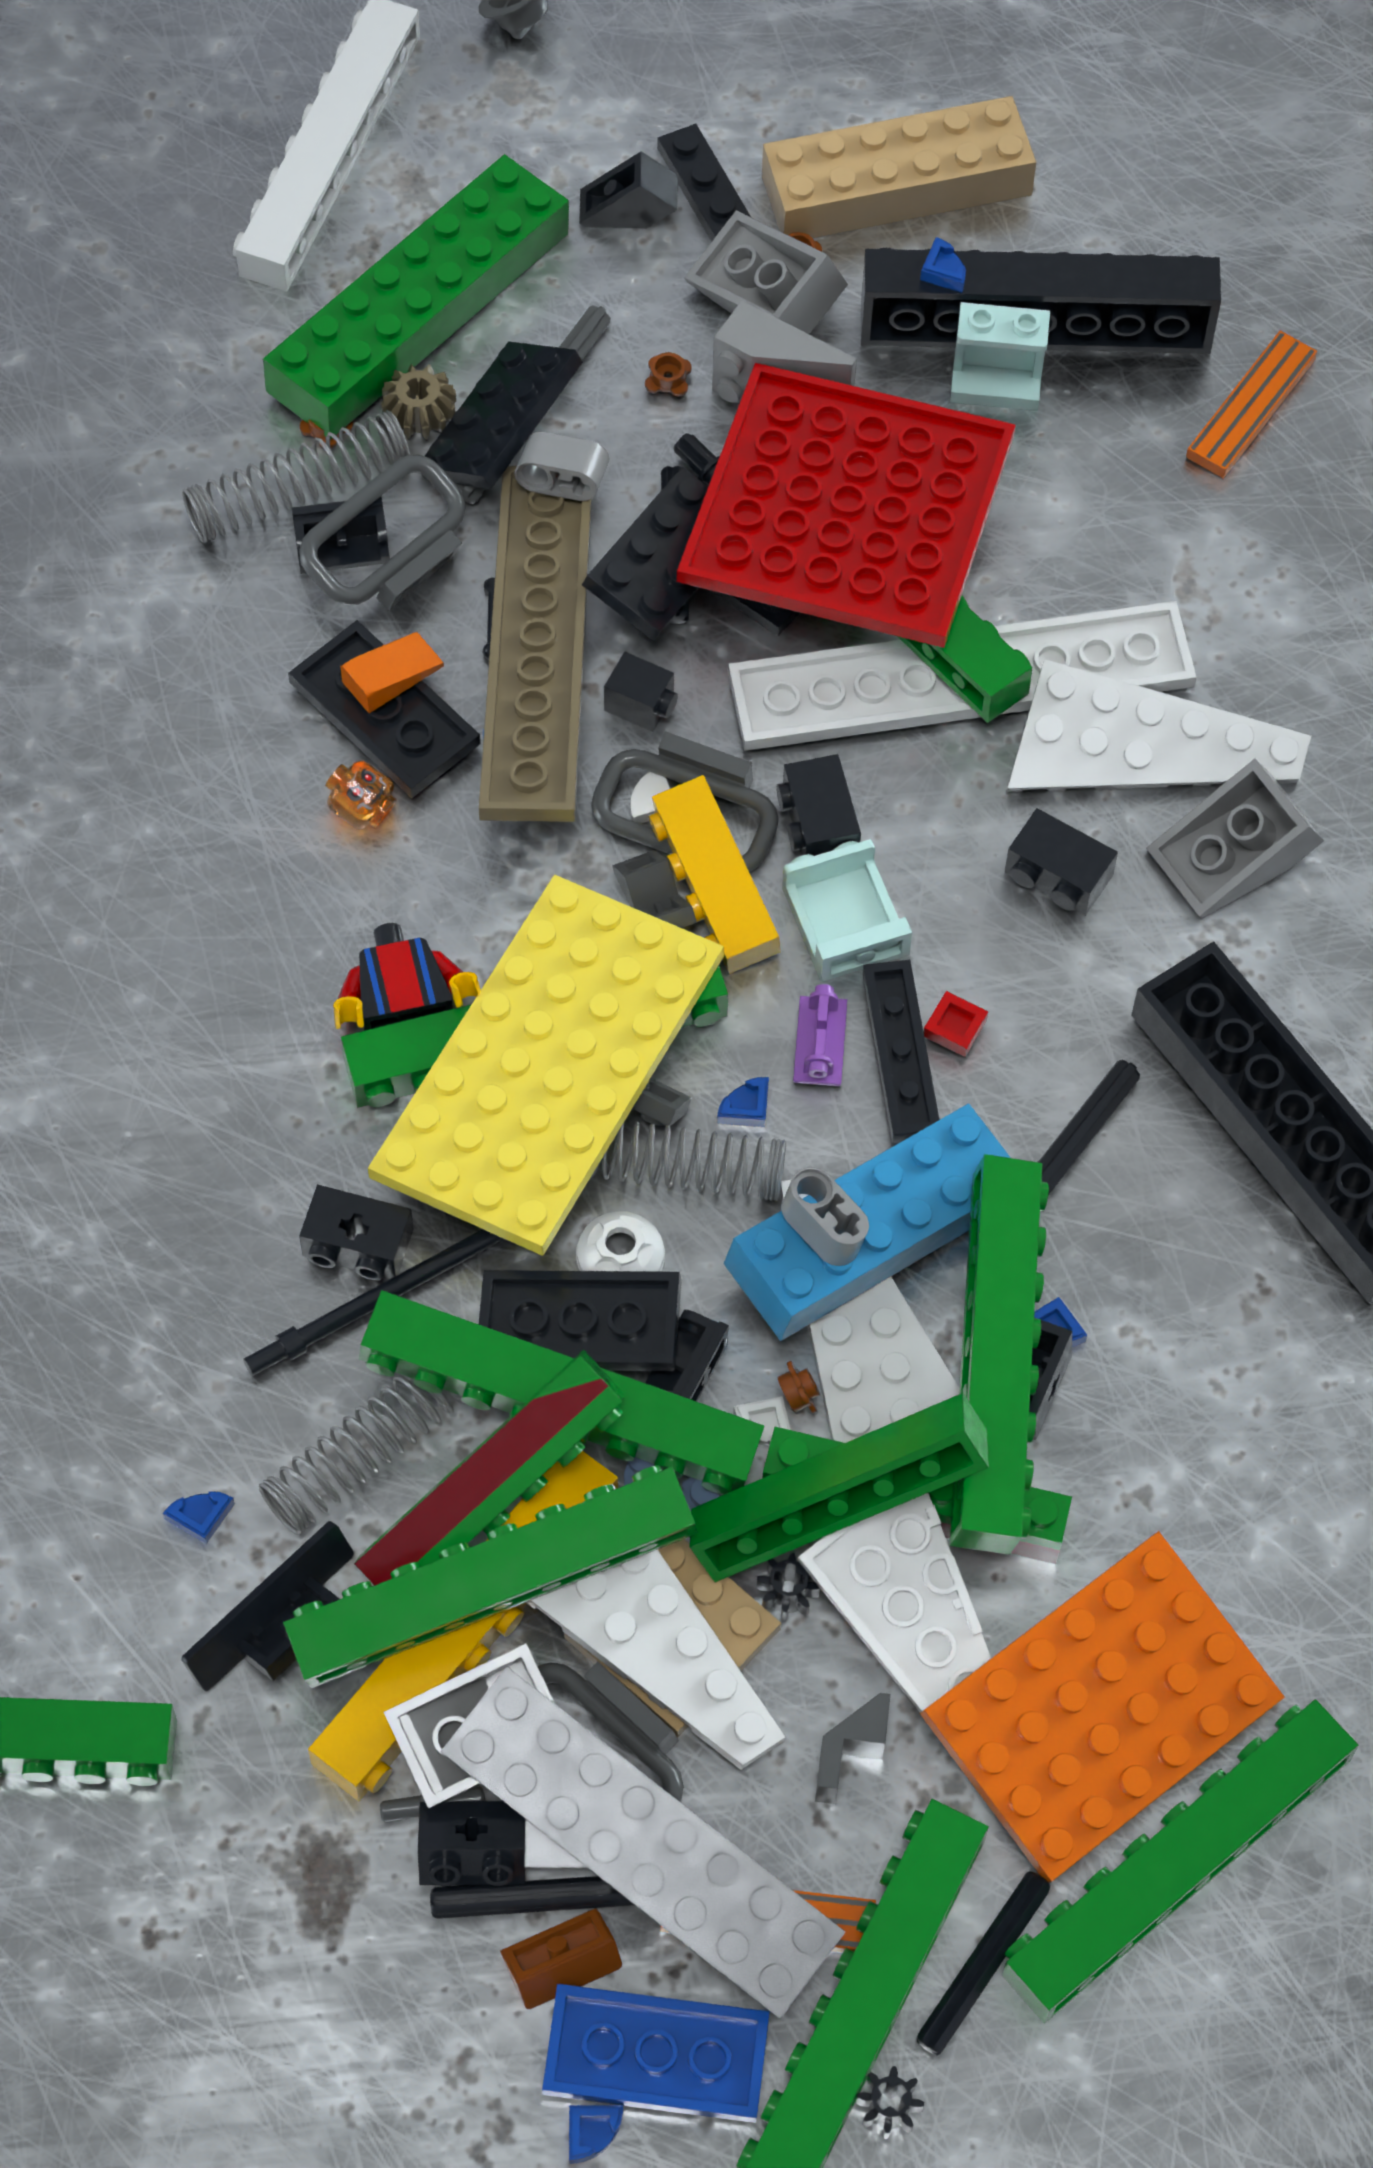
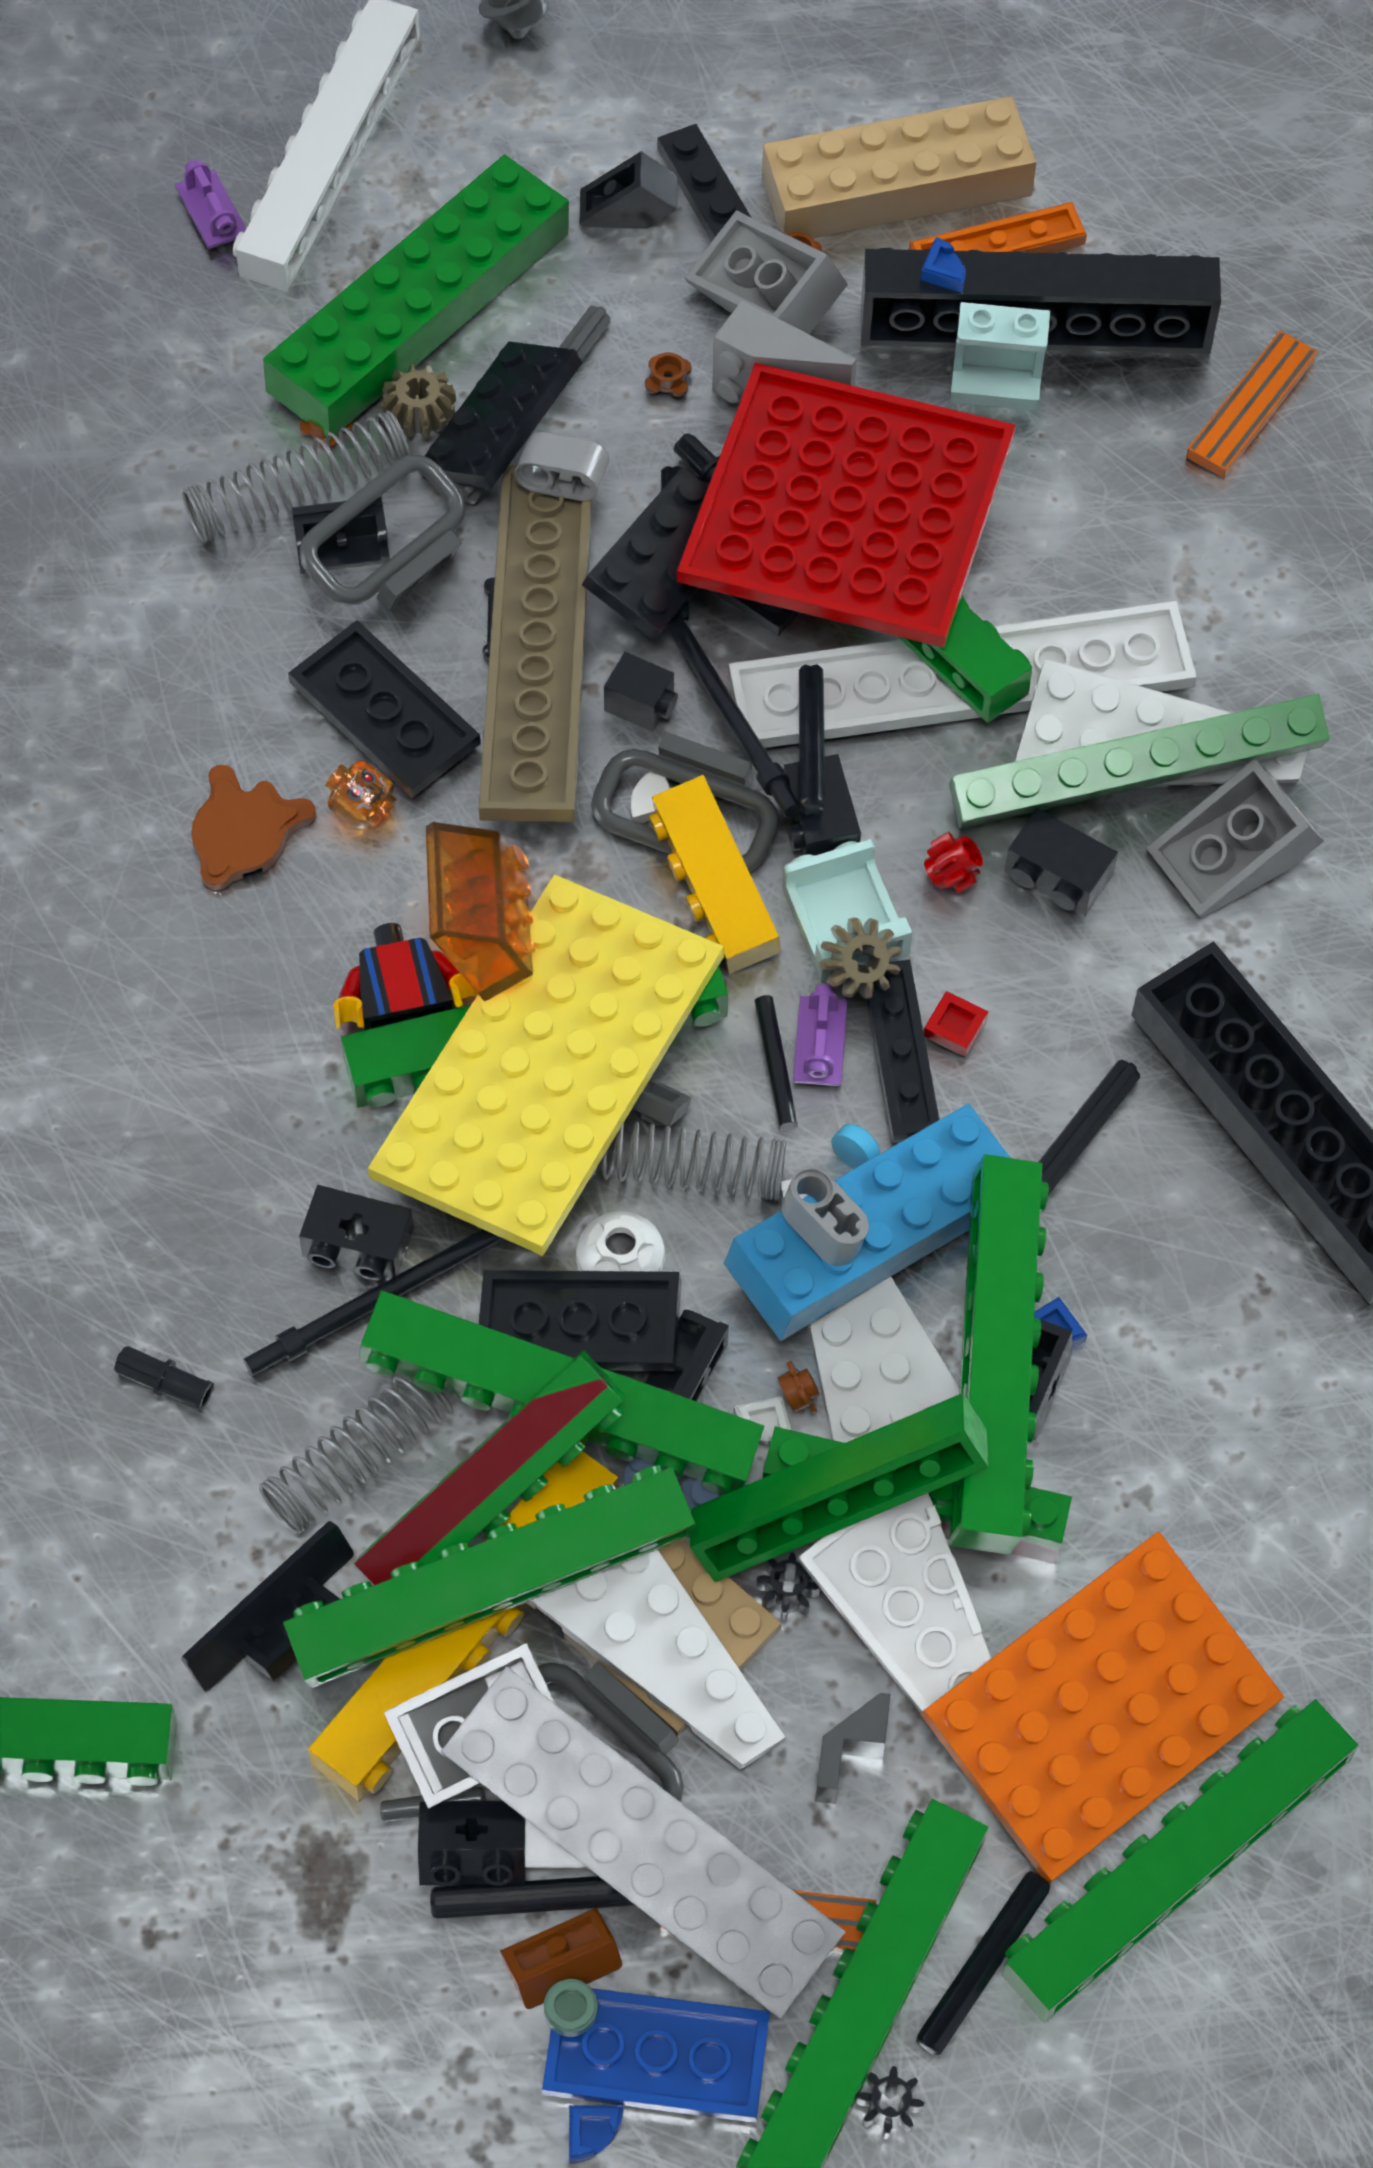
blue tile [163,1491,235,1544] -> none
orange slope [340,632,444,713] -> none
dark grey slope [612,850,697,928] -> none
blue tile [717,1077,769,1128] -> none
none -> black axle [114,1346,214,1412]
none -> medium lavender hinge [175,159,246,249]
none -> dark orange tile [191,765,316,890]
none -> clear orange slope [426,822,535,1001]
none -> sand green tile [544,1979,598,2037]
none -> black bar [668,617,801,818]
none -> black bar [754,995,798,1131]
none -> black axle [799,664,825,815]
none -> dark tan gear [819,917,902,999]
none -> medium azure tile [831,1124,880,1169]
none -> orange tile [908,202,1087,253]
none -> red gear [924,831,983,893]
none -> brick [949,694,1330,829]

